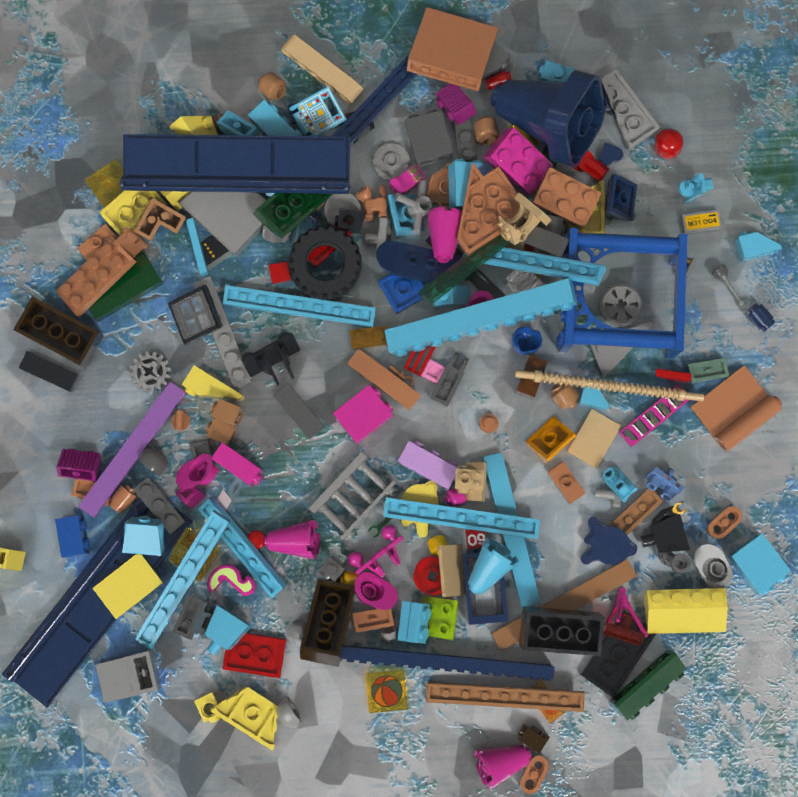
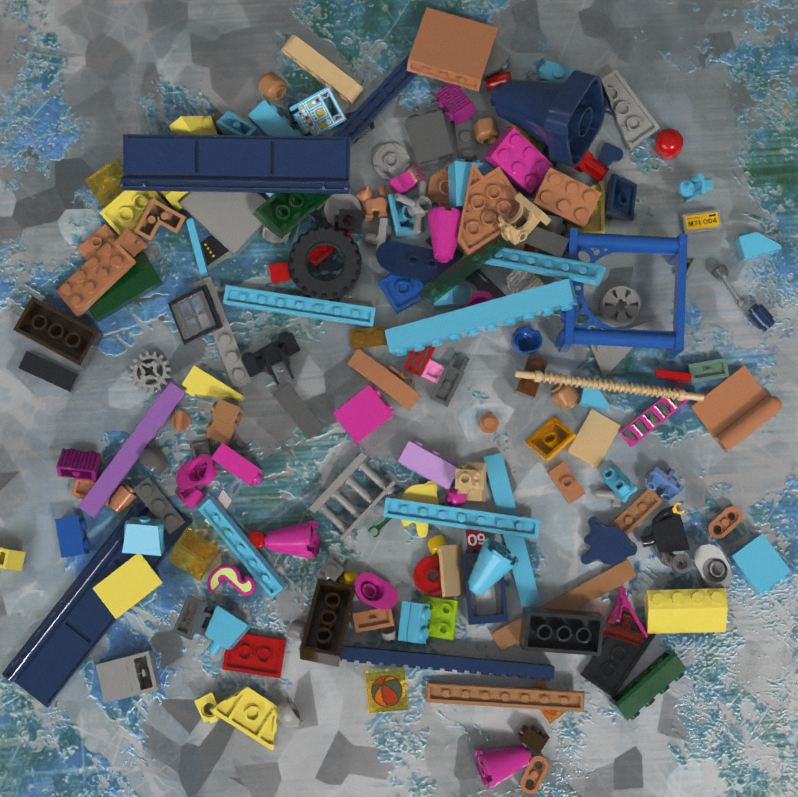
medium azure plate [135,510,231,650] -> none
dark pink piece [348,525,404,578] -> none

